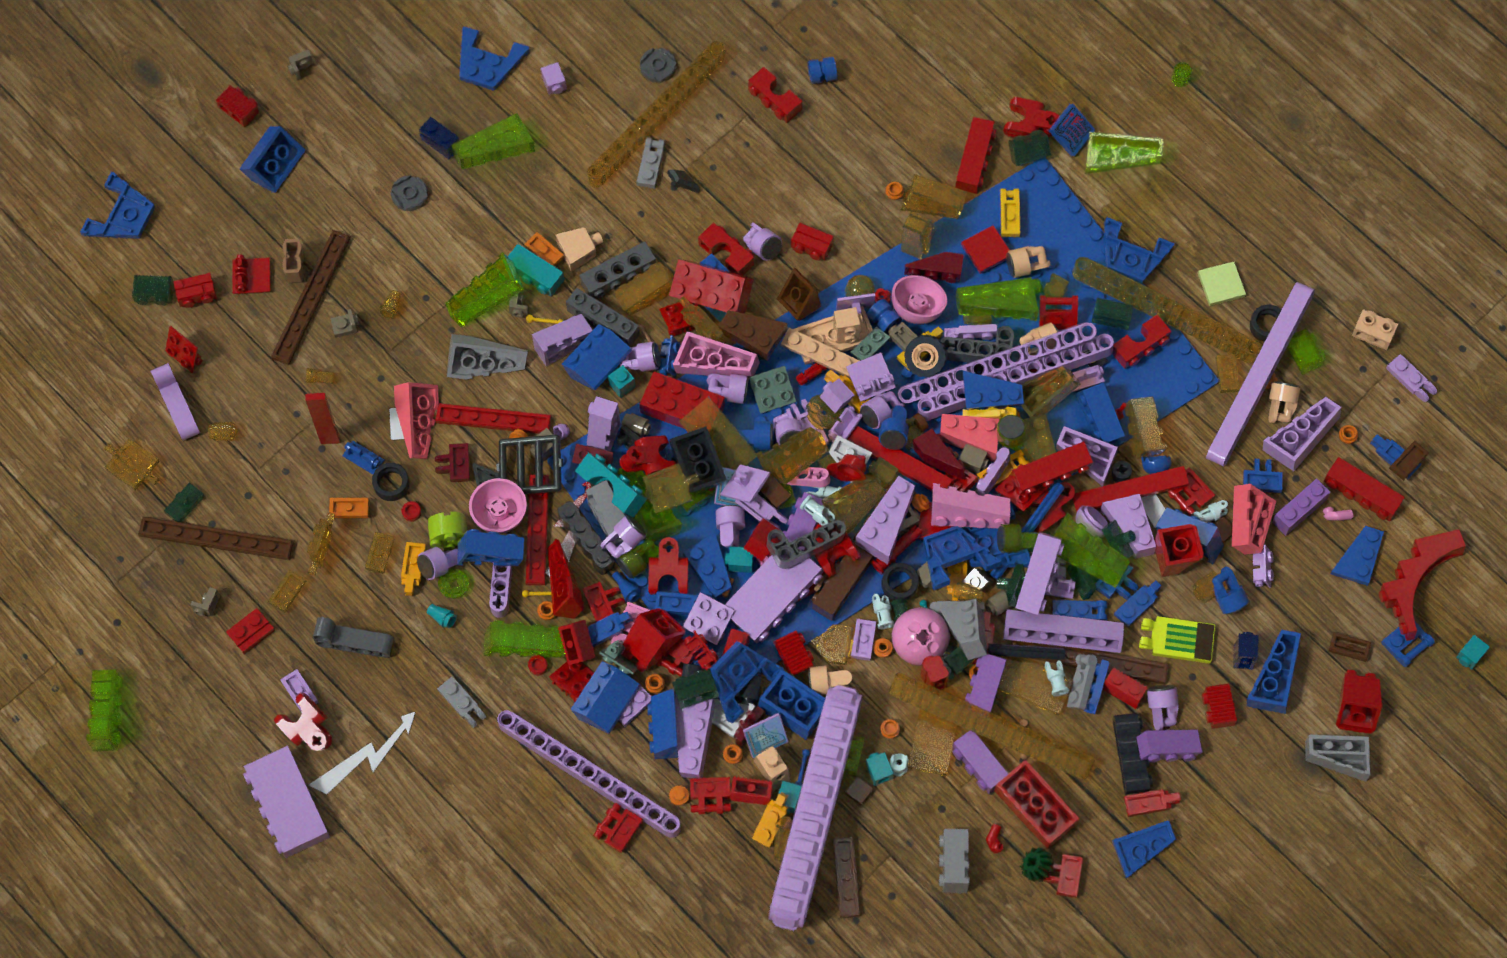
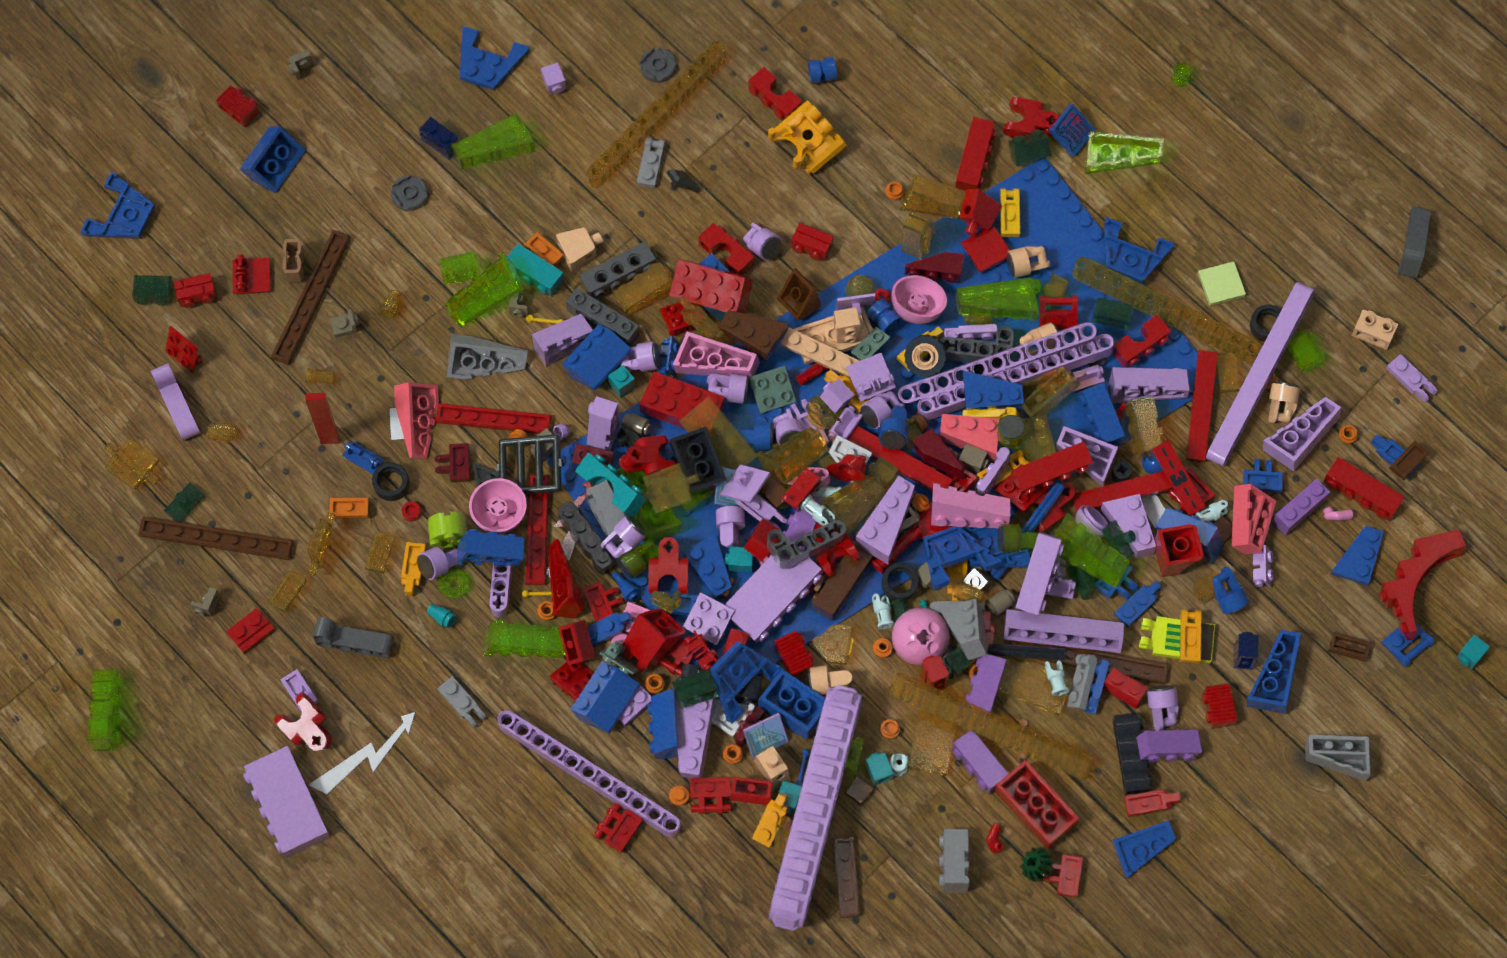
red tile [528,655,548,676] -> none
lavender plate [851,619,876,661] -> none
dark tan bracket [888,322,918,352] -> none
clear green tile [996,564,1025,607] -> none
blue plate [1052,600,1107,621] -> none
red hips [1336,670,1382,734] -> none
none -> clear neon green brick [439,251,481,285]
none -> clear yellow bracket [651,590,682,614]
none -> light orange piece [768,100,847,174]
none -> red hinge [781,468,822,512]
none -> red torso [960,189,1002,237]
none -> lavender wedge [1109,367,1189,403]
none -> red tile [1152,440,1206,516]
none -> light orange plate [1180,609,1201,663]
none -> red tile [1185,350,1218,462]
none -> dark grey beam [1398,206,1431,278]

